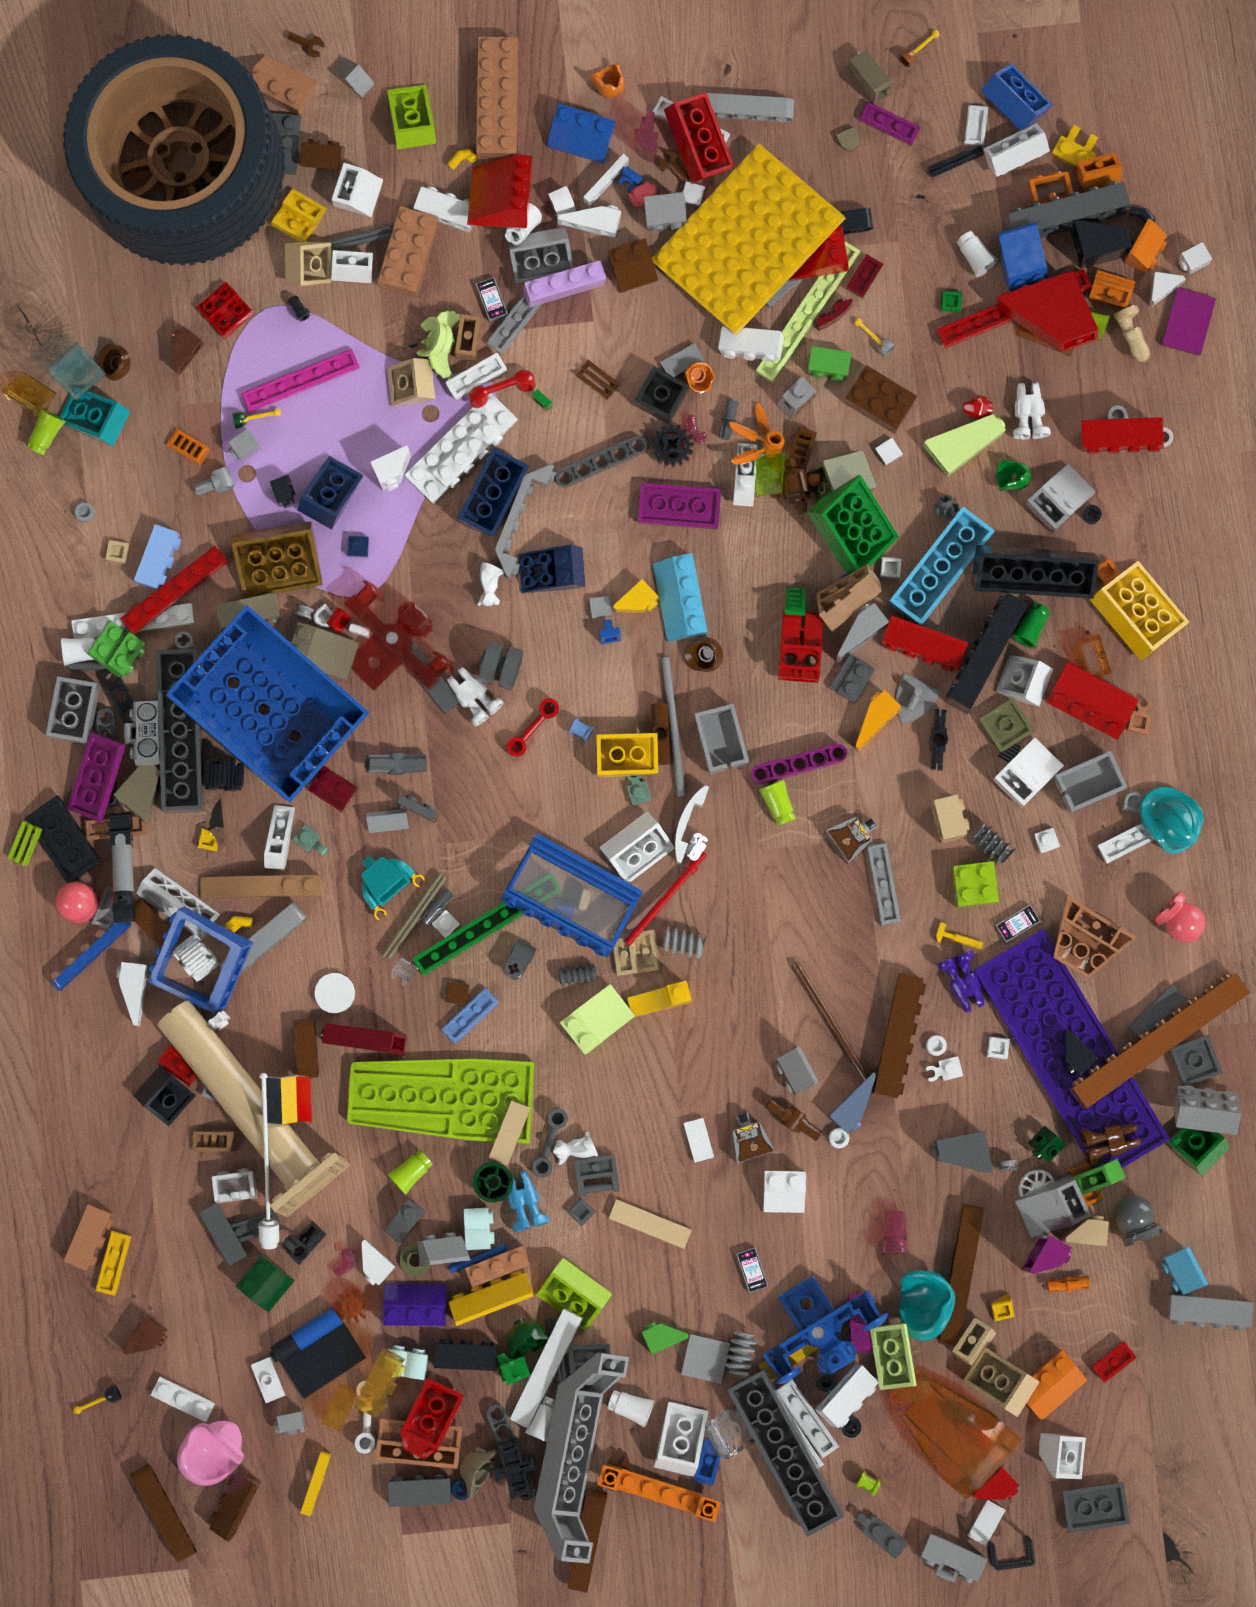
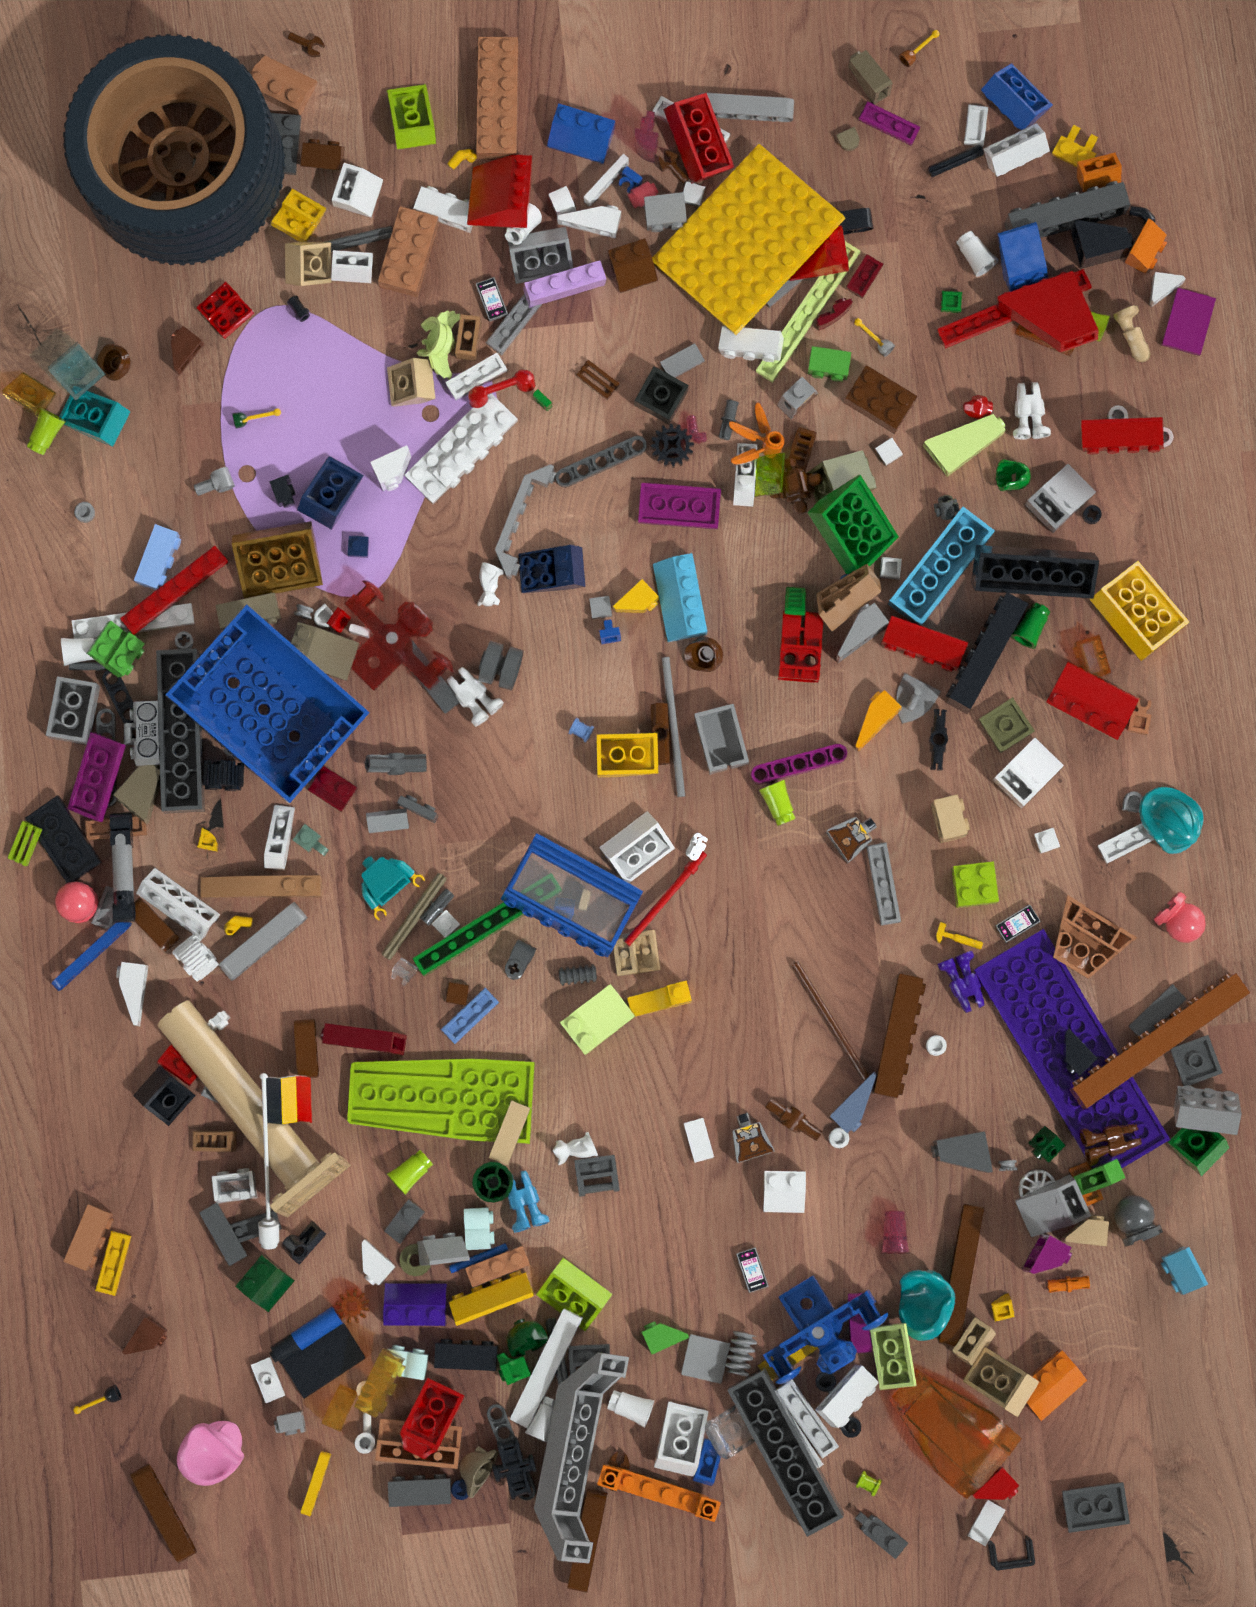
tan tile [105,540,130,564] -> none
blue windscreen [148,906,253,1014] -> none
white plate [151,1376,216,1422] -> none
orange slope [166,429,211,466] -> none
reddish brown slope [208,1471,261,1542] -> none
light grey brick [228,429,261,462] -> none
dark pink tile [241,349,360,413] -> none
white tile [314,973,355,1014] -> none
light grey slope [332,58,375,98] -> none
clear pink arm [333,1248,355,1278] -> none
dark blue slope [456,447,529,537] -> none
red piece [506,698,559,757] -> none
dark grey piece [532,1108,568,1178] -> none
dark grey tile [567,1198,596,1226] -> none
orange hair [590,63,625,99] -> none
tan tile [609,1199,692,1249] -> none
sand green plate [626,775,652,806] -> none
light grey piece [662,926,706,960] -> none
white slope [675,786,709,864] -> none
orange hair [684,361,715,393] -> none
light grey slope [775,1046,819,1095] -> none
dark grey plate [829,654,875,703] -> none
light grey piece [920,1532,988,1584] -> none
white plate [925,1056,963,1082] -> none
dark grey piece [971,821,1016,865] -> none
white tile [987,1037,1010,1060] -> none
white slope [996,655,1053,706] -> none
black sticker [998,744,1021,763] -> none
orange window [1028,171,1073,204] -> none
white slope [1039,1433,1086,1479] -> none
light grey piece [1053,751,1128,814] -> none
orange plate [1088,270,1136,309] -> none
red plate [1091,1341,1137,1383] -> none
orange tile [1097,558,1121,586] -> none
light grey brick [1167,1294,1254,1331] -> none
white brick [1179,242,1212,275] -> none

